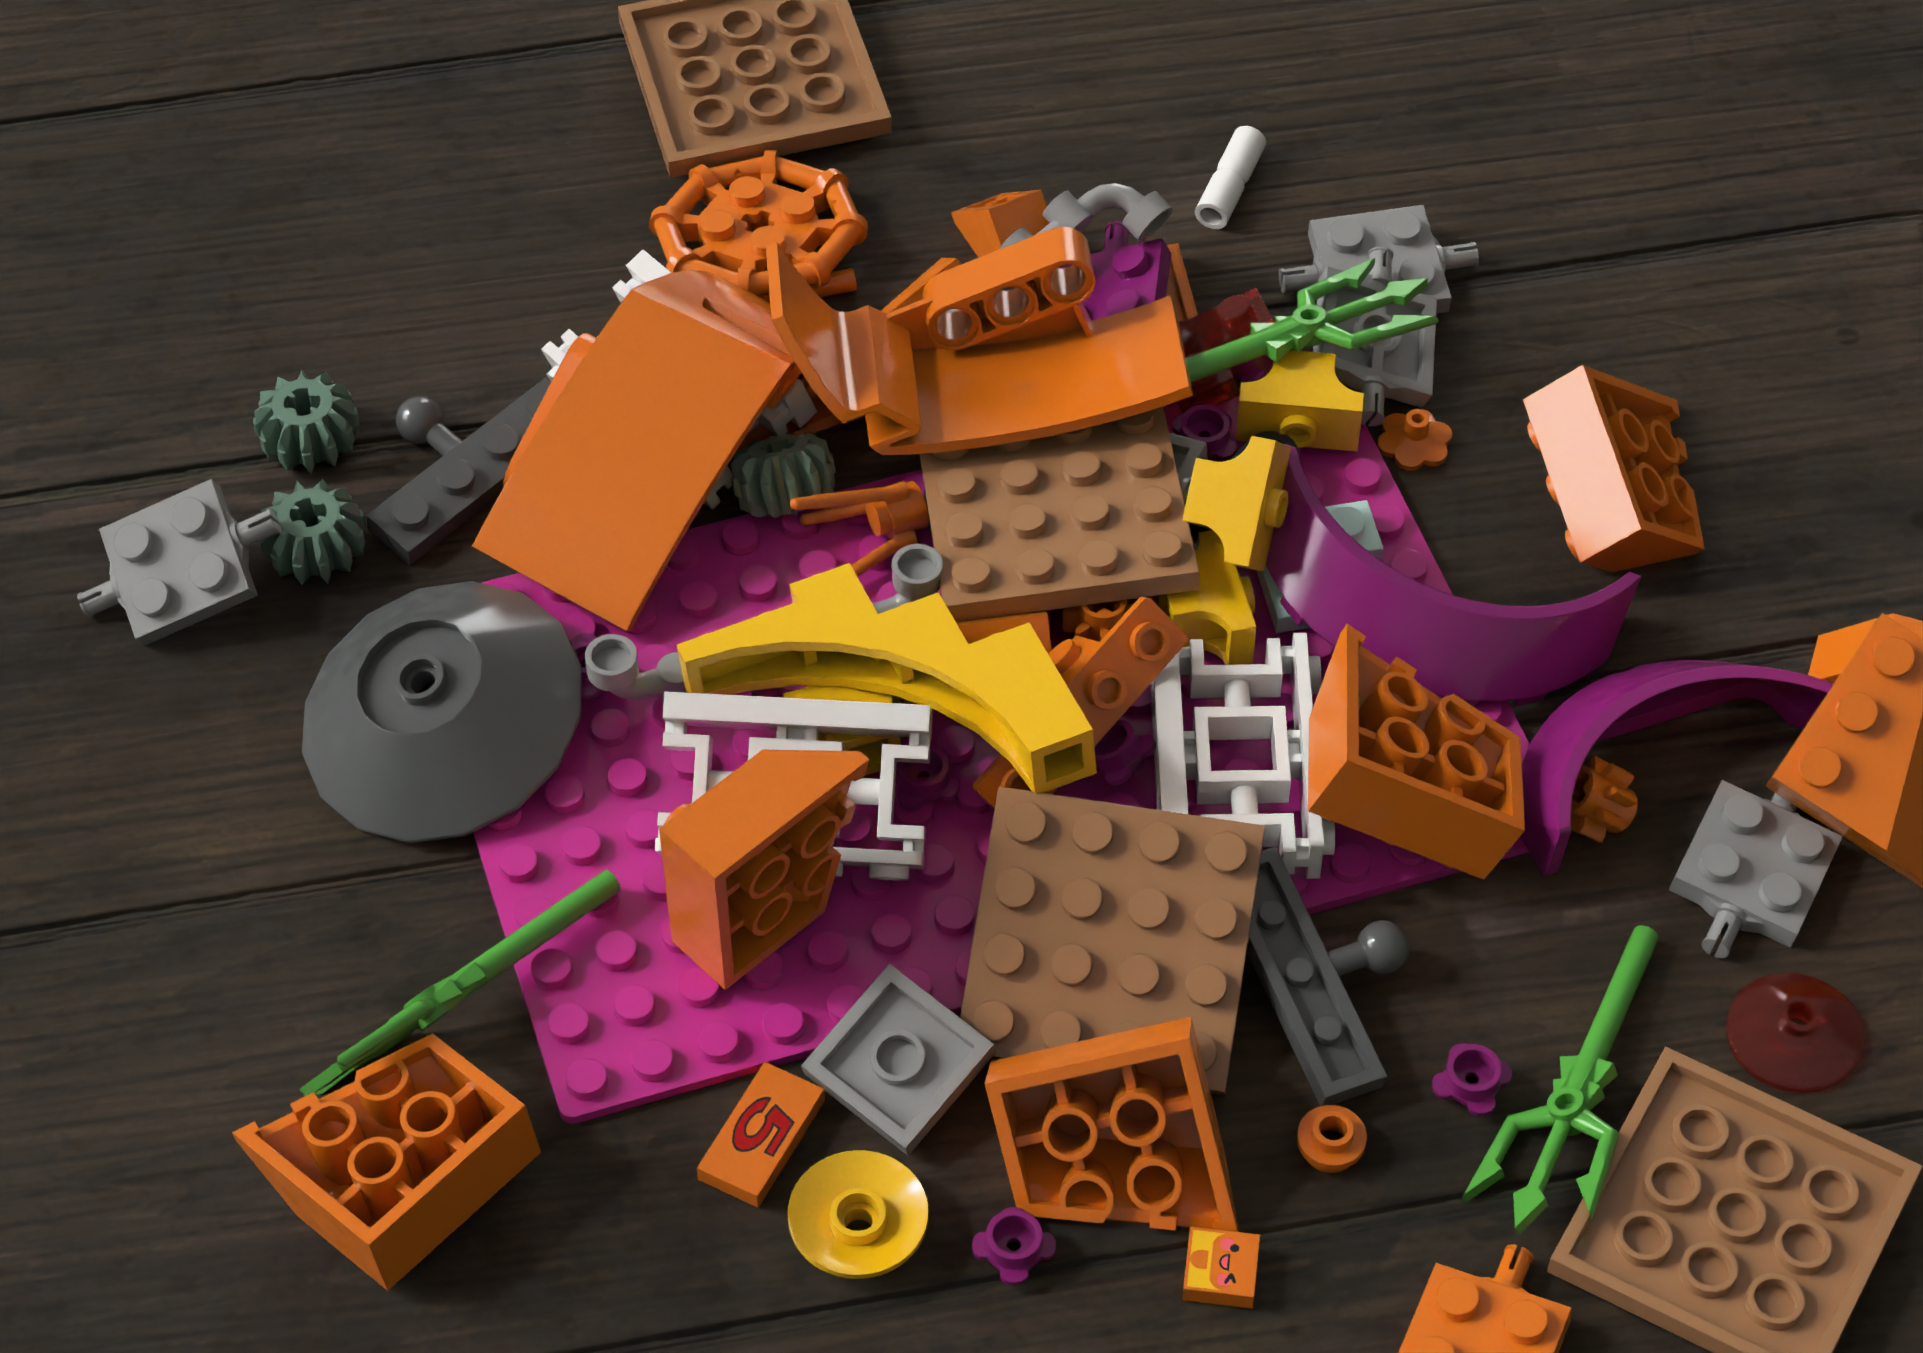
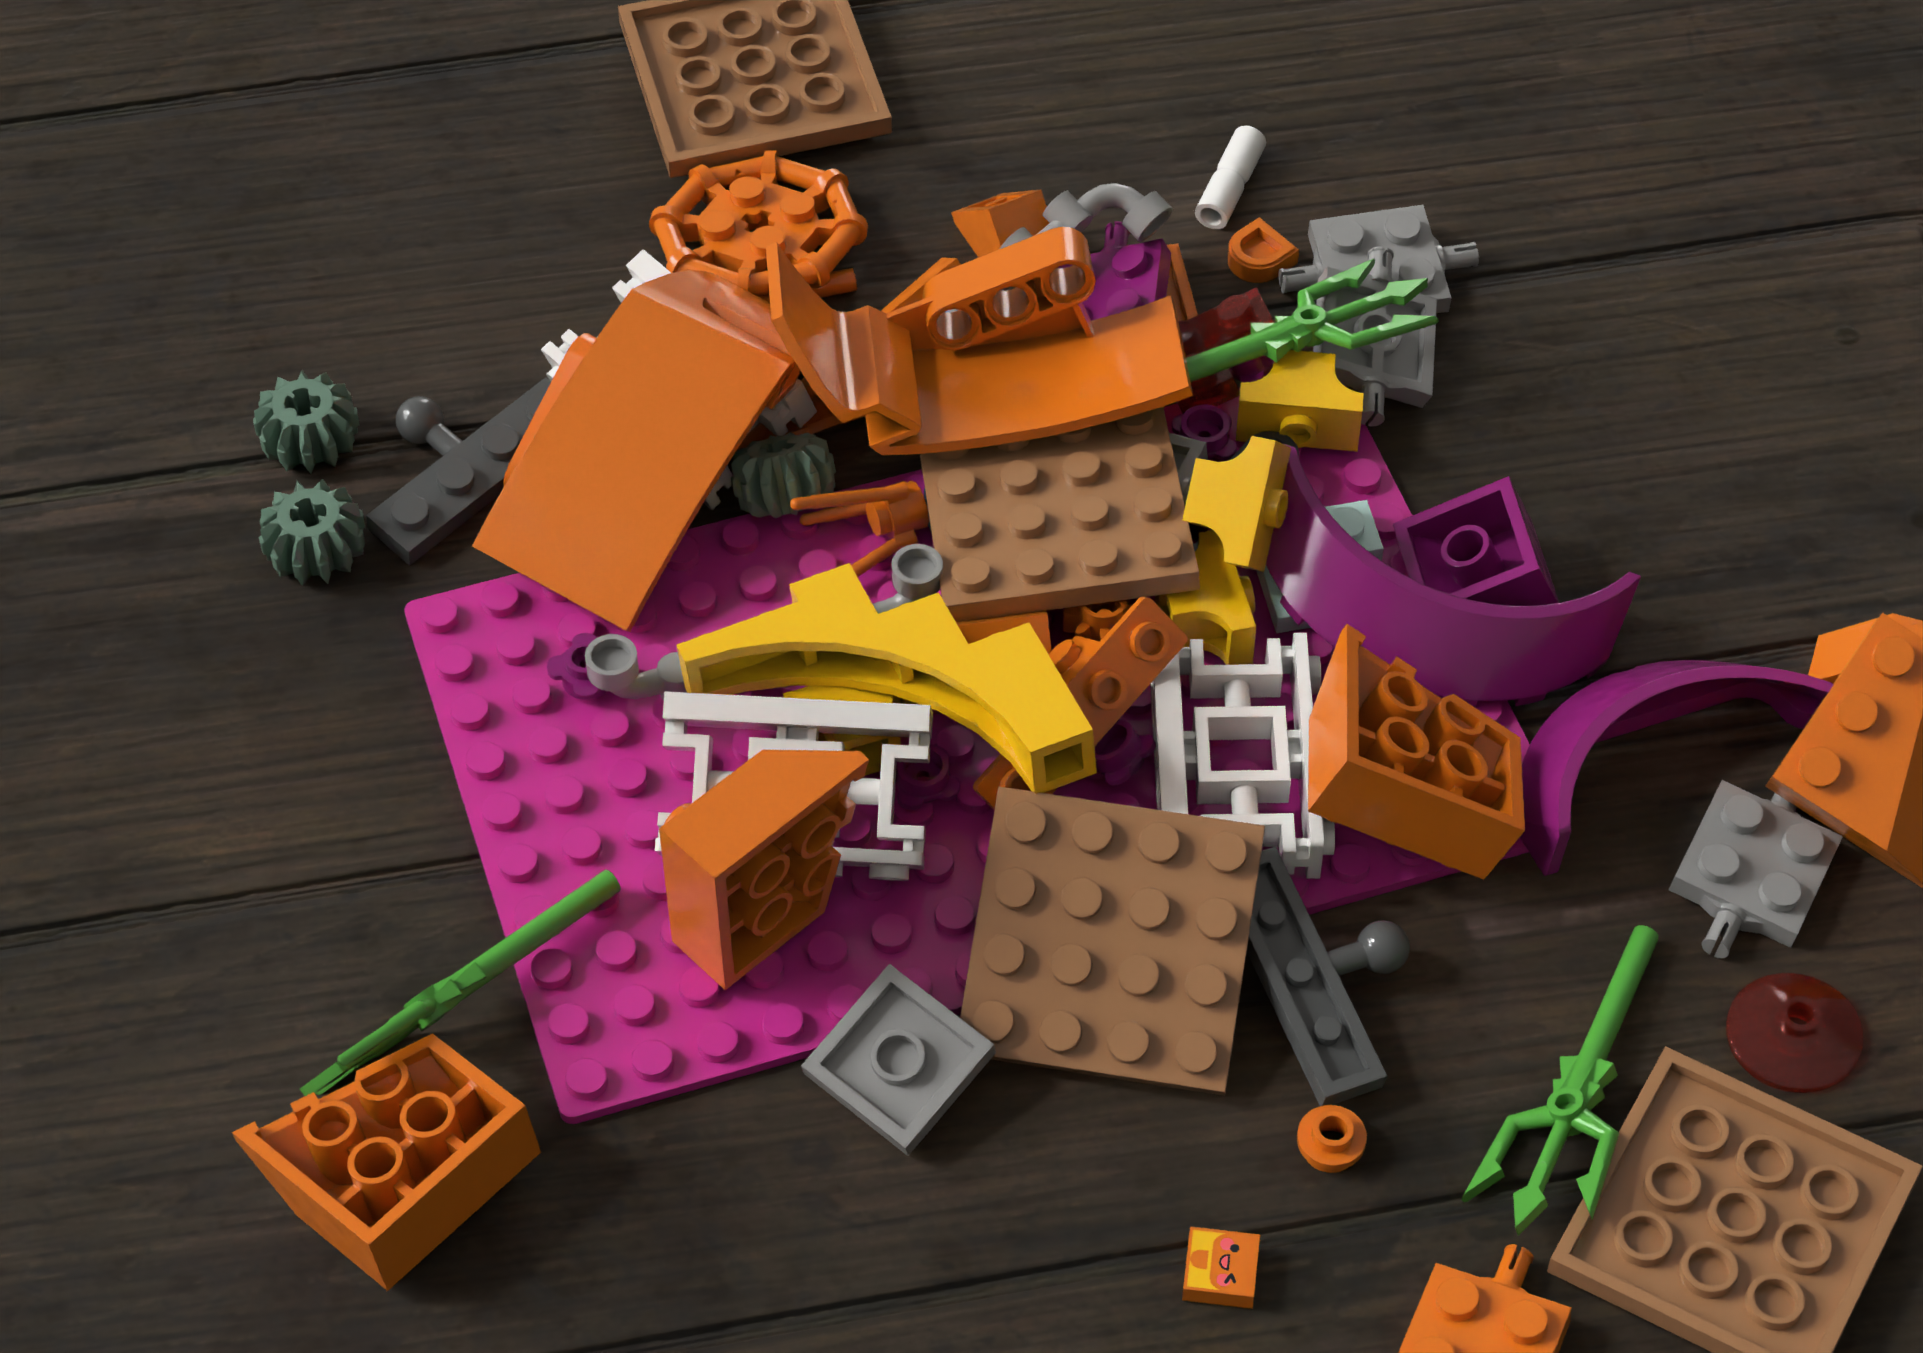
light grey plate [77,479,282,645] -> none
dark grey dish [302,581,582,843] -> none
orange tile [697,1061,825,1208] -> none
yellow dish [788,1150,928,1279] -> none
magenta plate [972,1207,1056,1286] -> none
orange wedge [984,1016,1239,1232] -> none
orange plant [1377,409,1452,471] -> none
magenta plate [1432,1043,1512,1117] -> none
orange wedge [1523,365,1705,572] -> none
orange gear [1570,756,1638,843] -> none
none -> orange tile [1228,217,1299,283]
none -> magenta slope [1393,476,1559,606]

